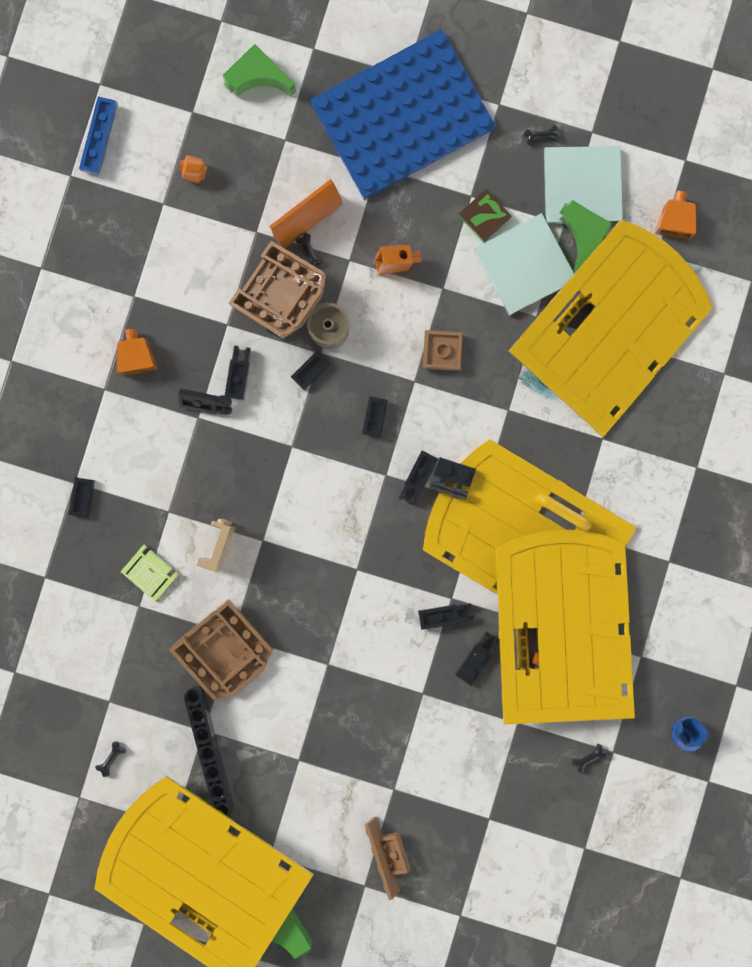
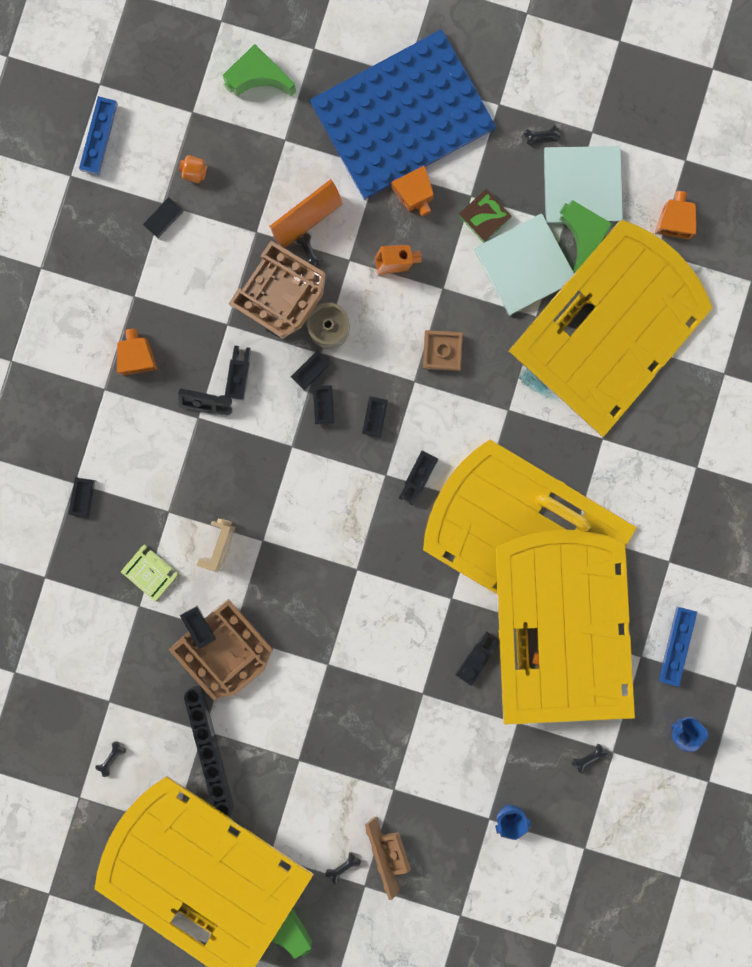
black hinge [418,603,474,630] -> none
black plate [429,457,476,500] -> none
none -> black tile [143,197,184,238]
none -> black tile [180,605,216,649]
none -> black plate [313,385,334,425]
none -> black piece [325,852,361,884]
none -> orange torso [391,166,434,217]
none -> blue cap [495,804,531,840]
none -> blue plate [658,606,697,687]

